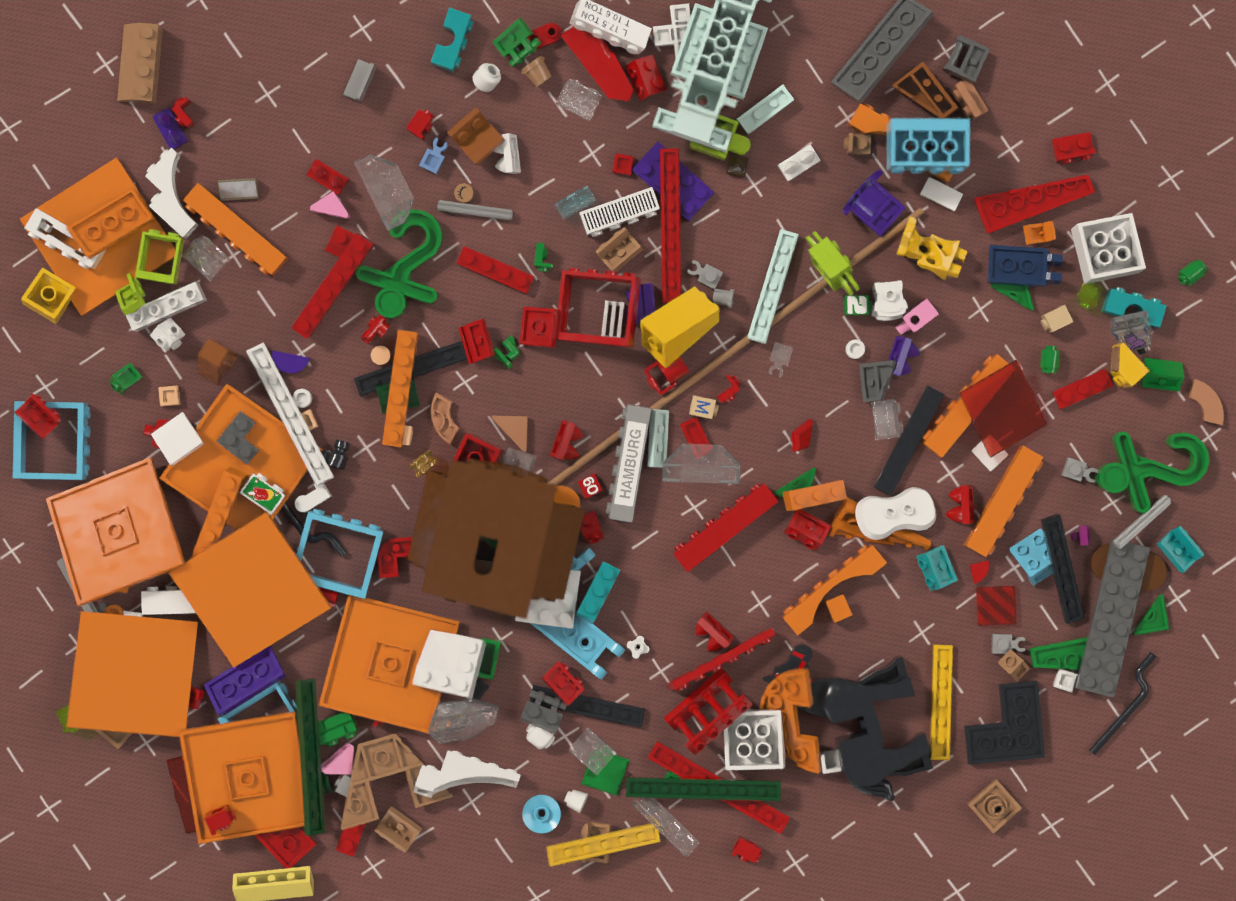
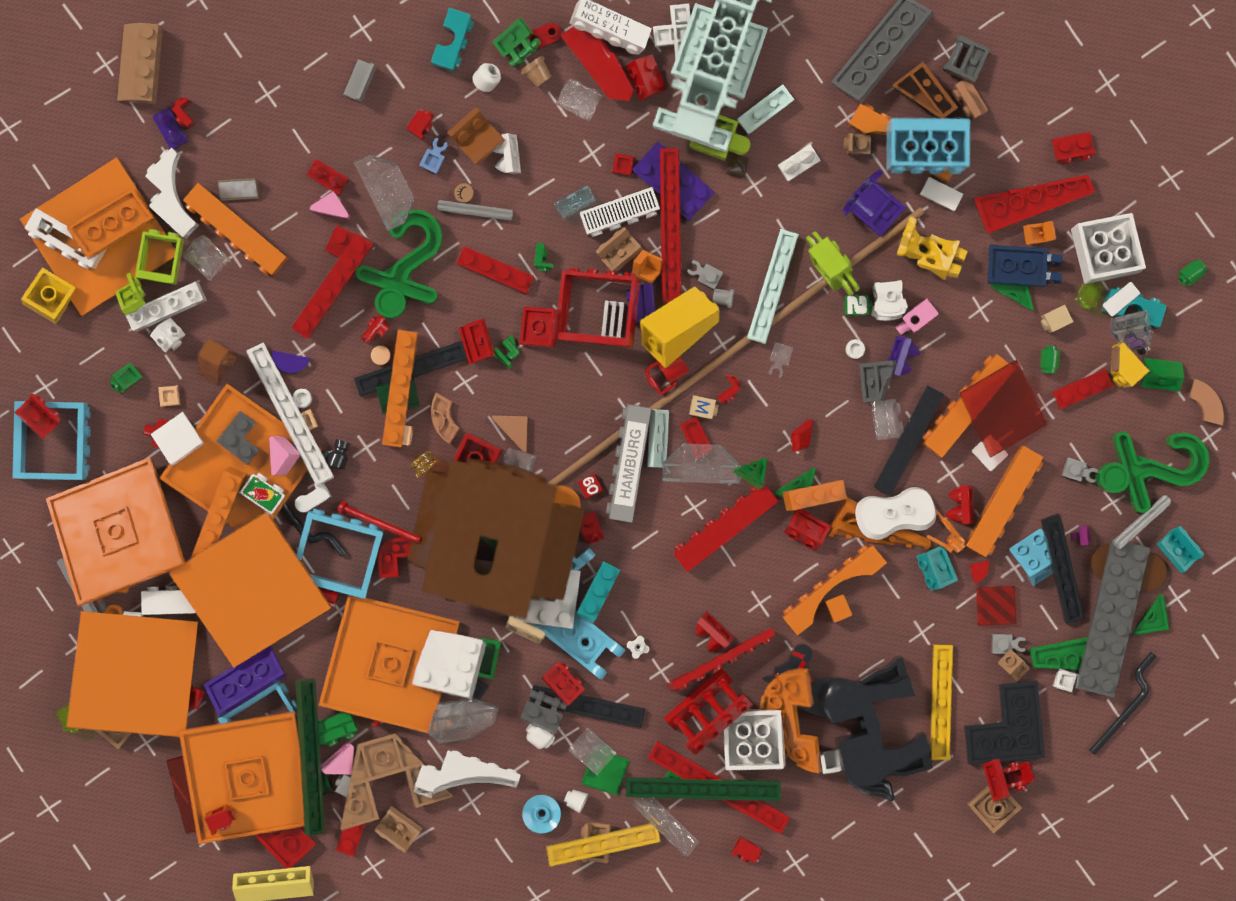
red tile [549,420,583,460] -> none
none -> bright pink slope [269,436,301,475]
none -> red bar [337,501,422,543]
none -> tan tile [505,616,545,644]
none -> orange panel [632,250,663,283]
none -> green tile [733,457,767,489]
none -> orange plant [927,509,967,553]
none -> red tile [983,759,1036,802]
none -> white sticker [1103,282,1140,316]

